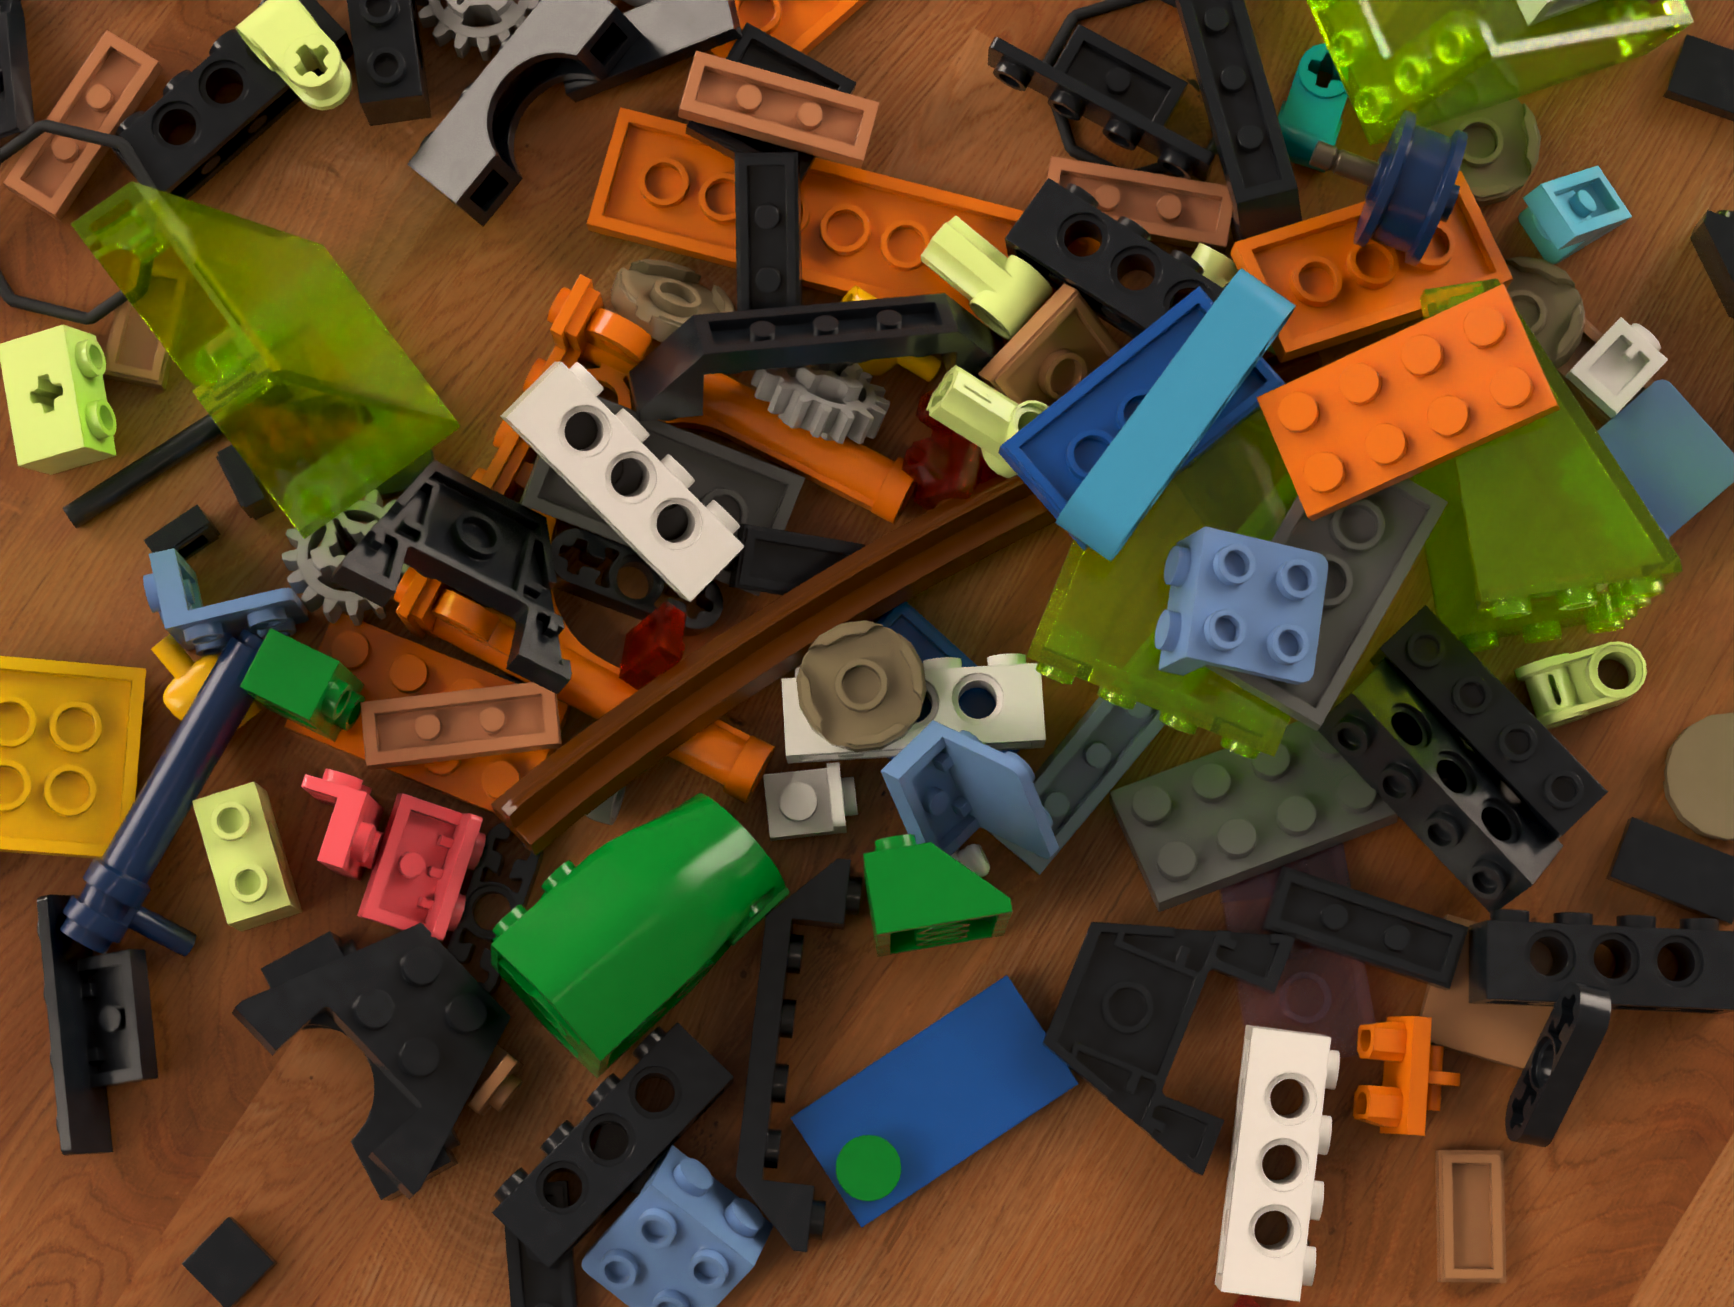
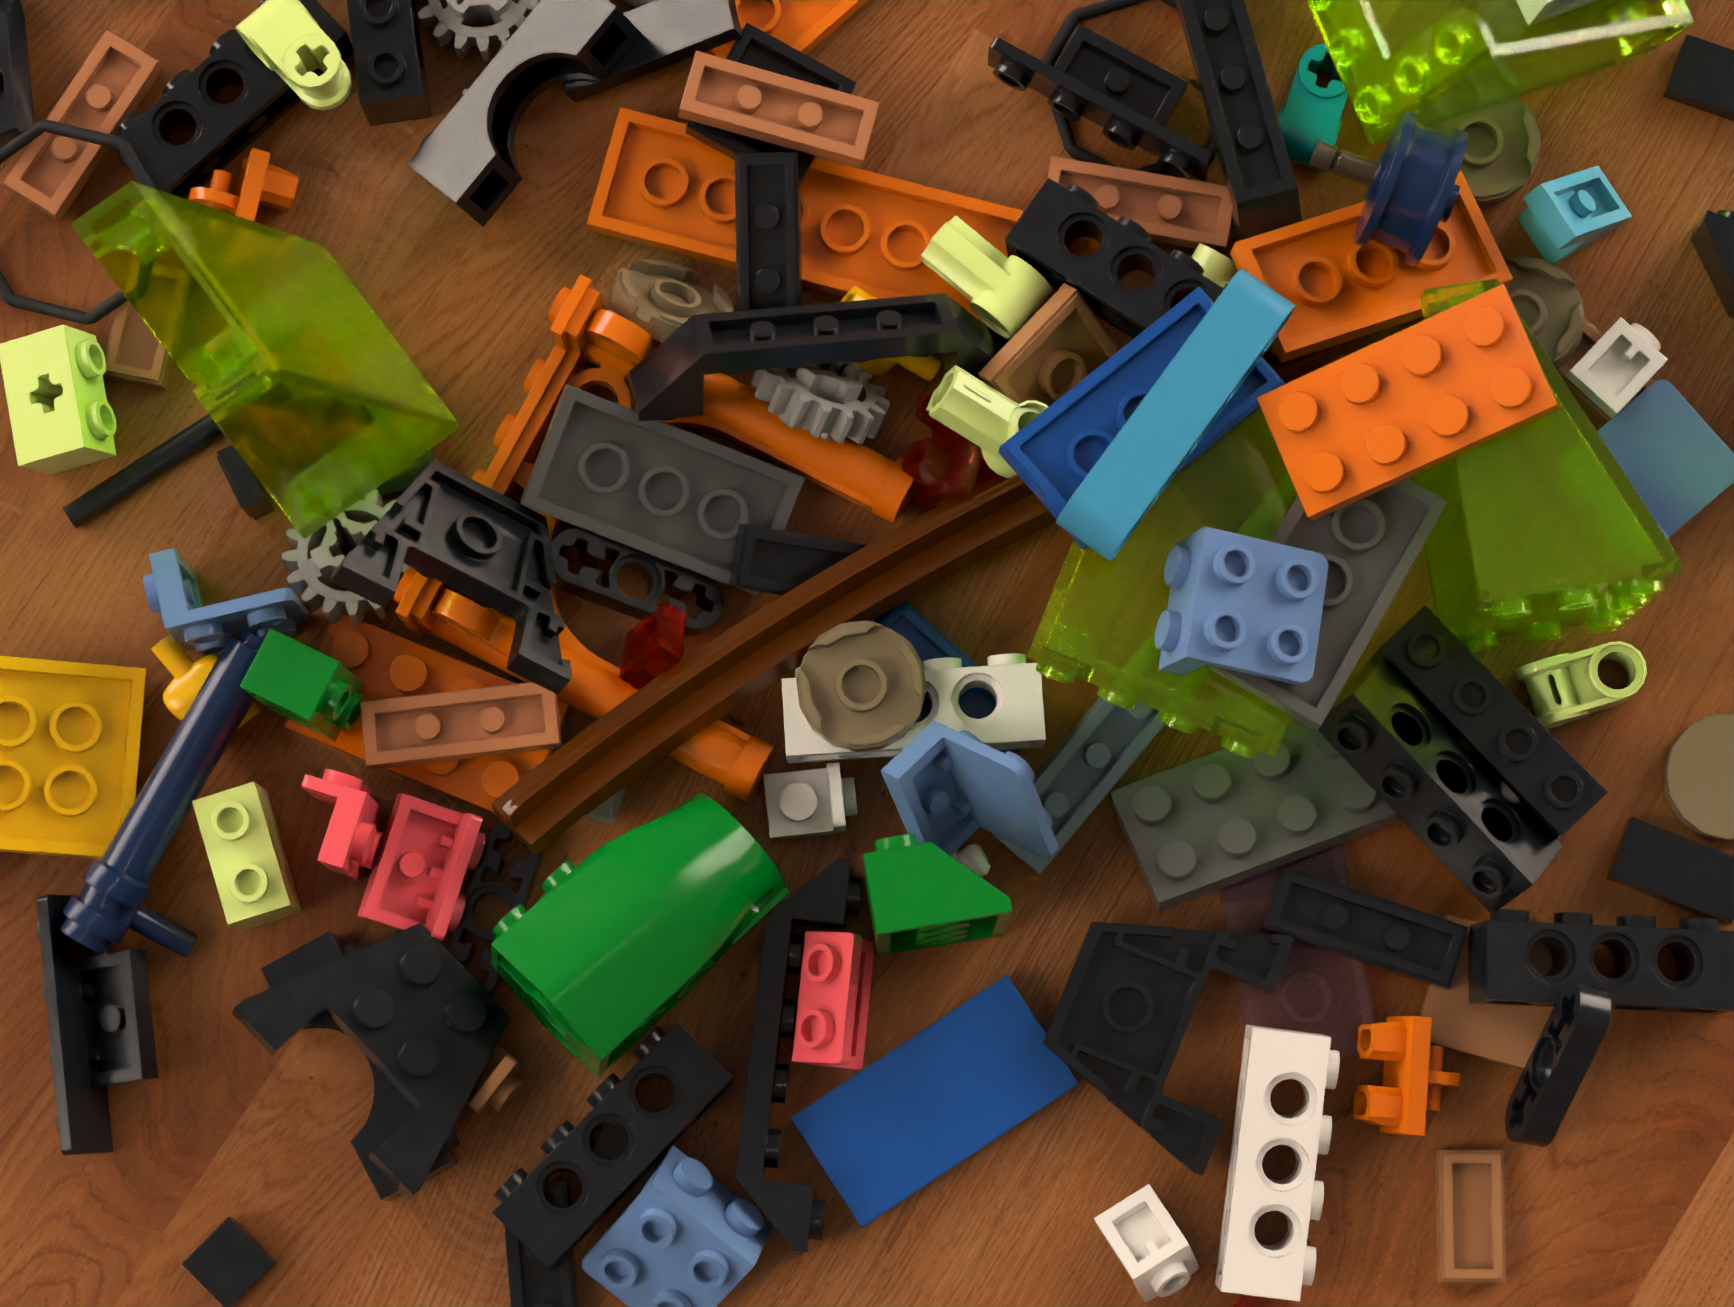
black tile [144,504,221,561] -> none
white brick [500,361,745,602] -> none
green tile [836,1135,901,1201] -> none
none -> orange hips [188,148,299,272]
none -> coral bracket [792,931,875,1071]
none -> white bracket [1094,1184,1200,1302]

